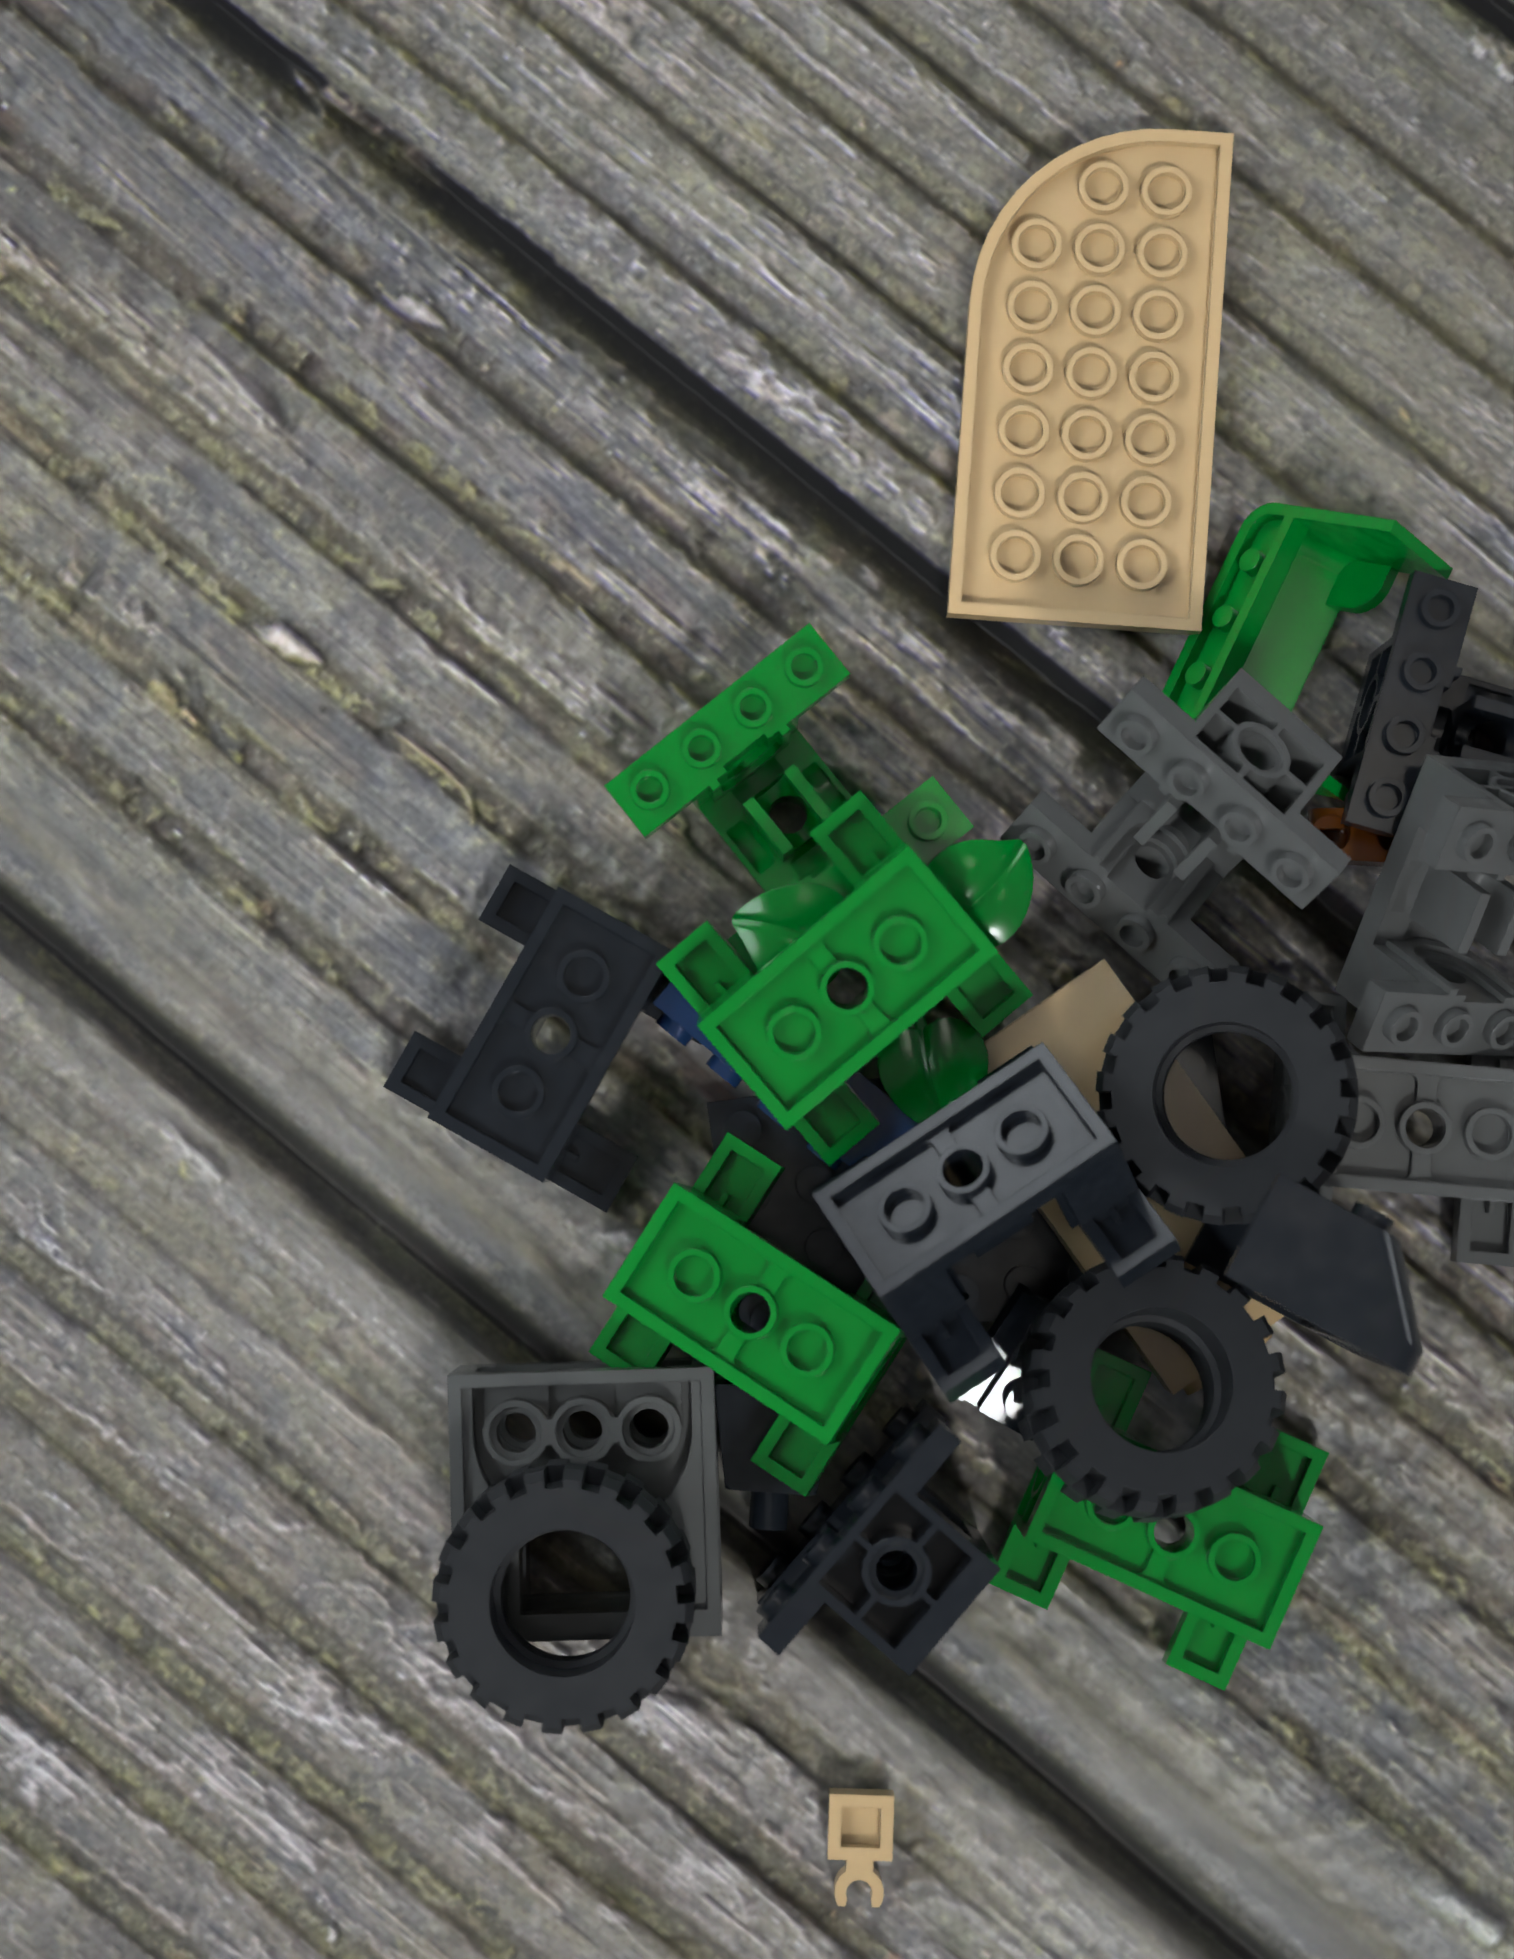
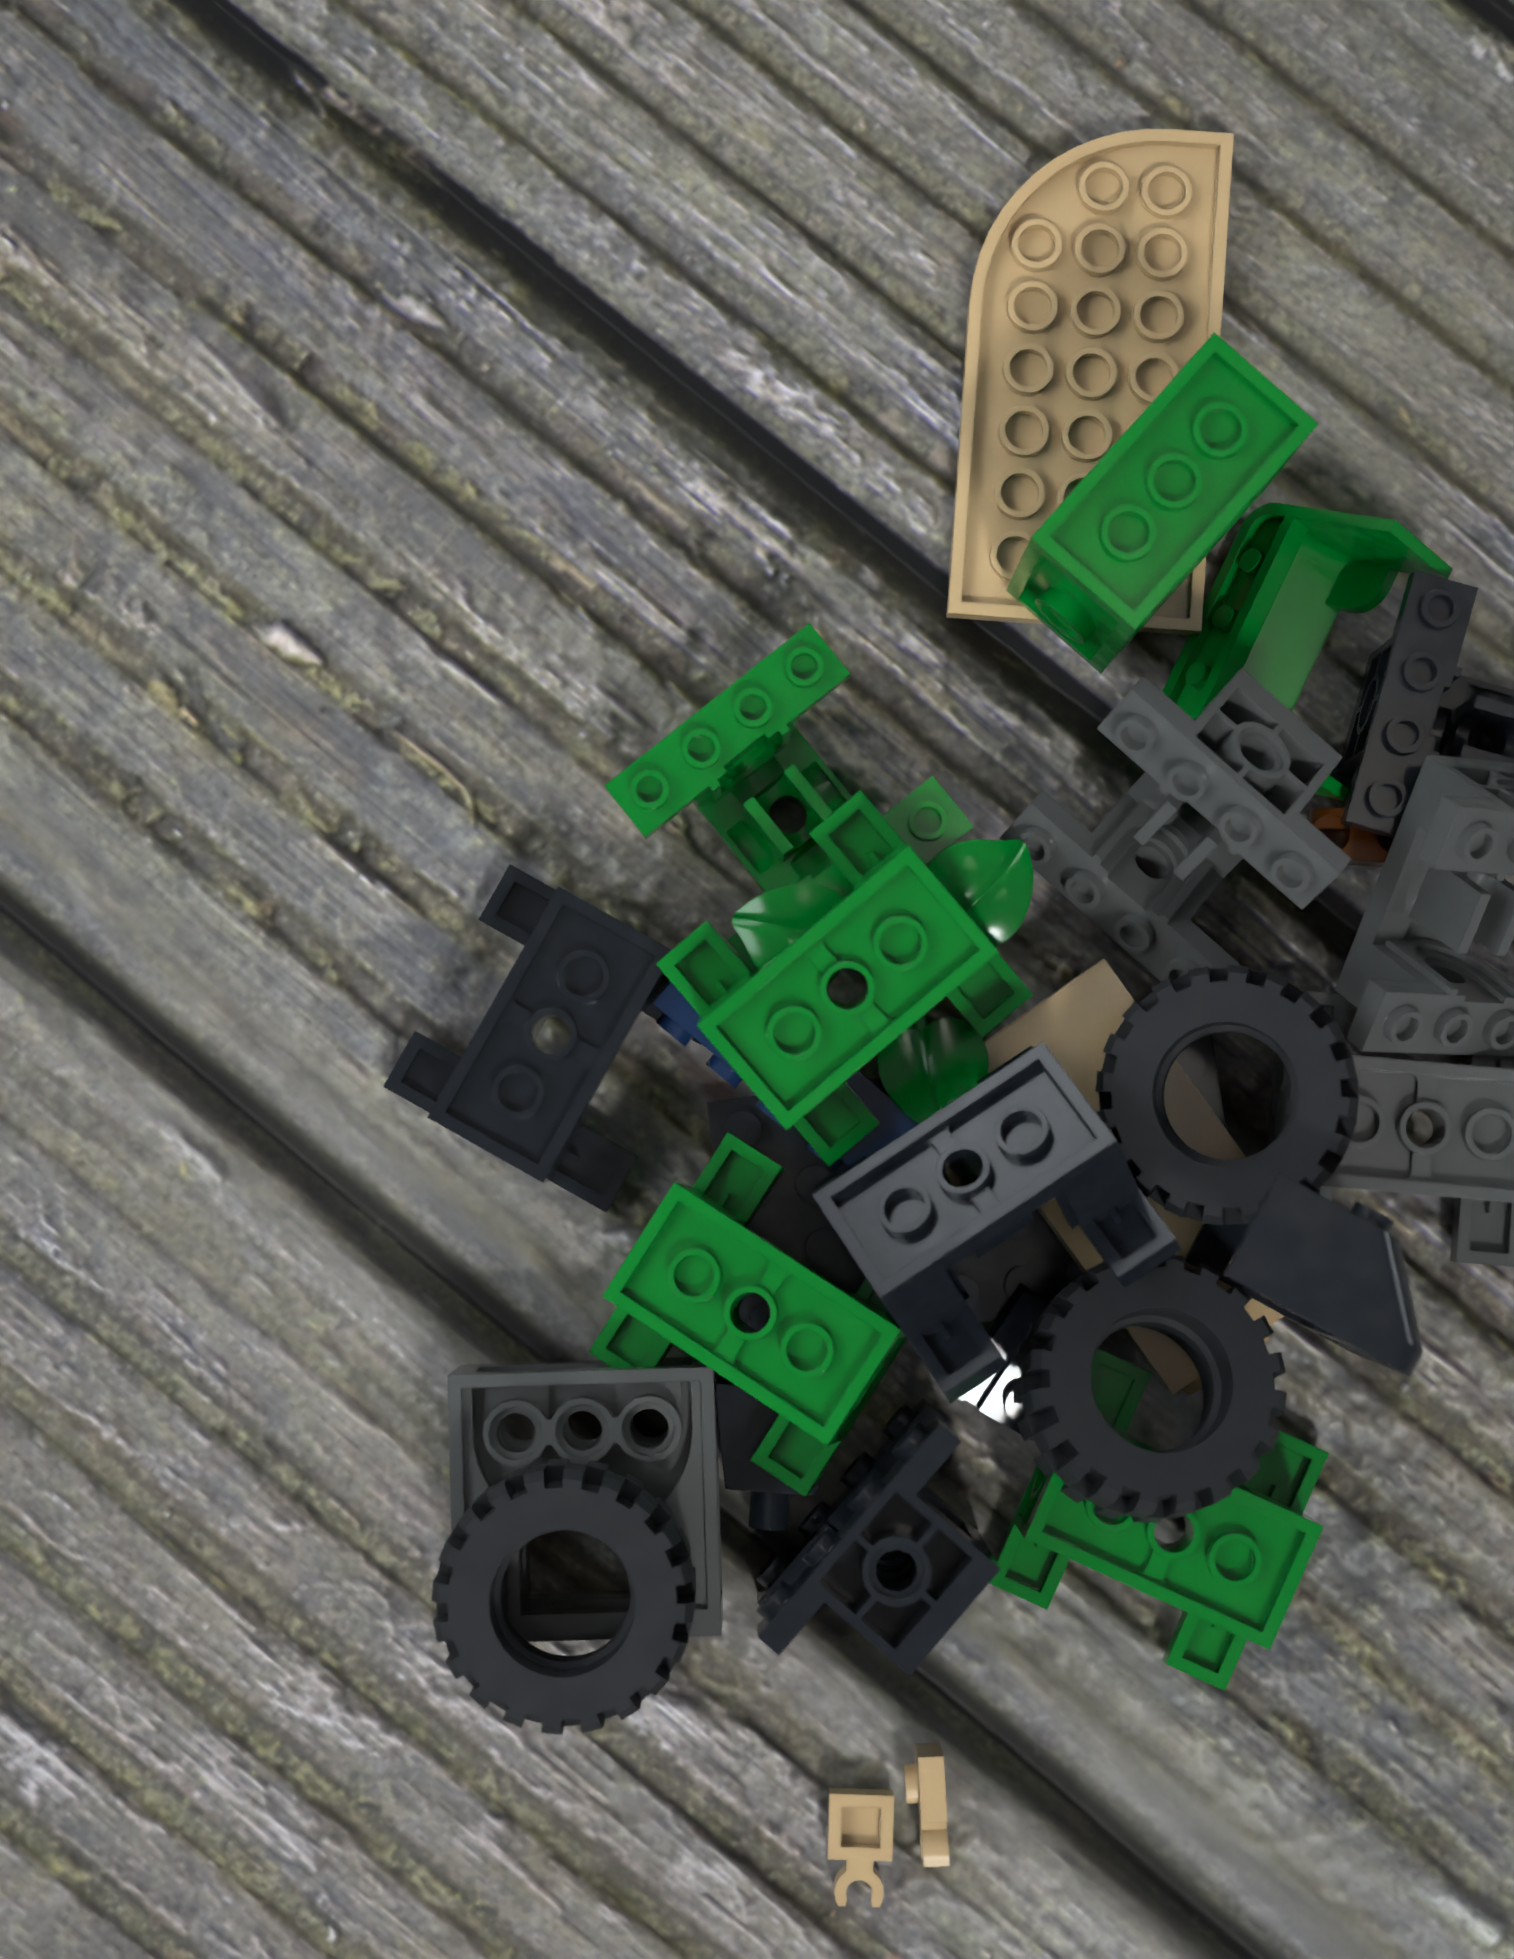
none -> tan plate [903,1742,950,1867]
none -> green piece [1006,332,1319,674]

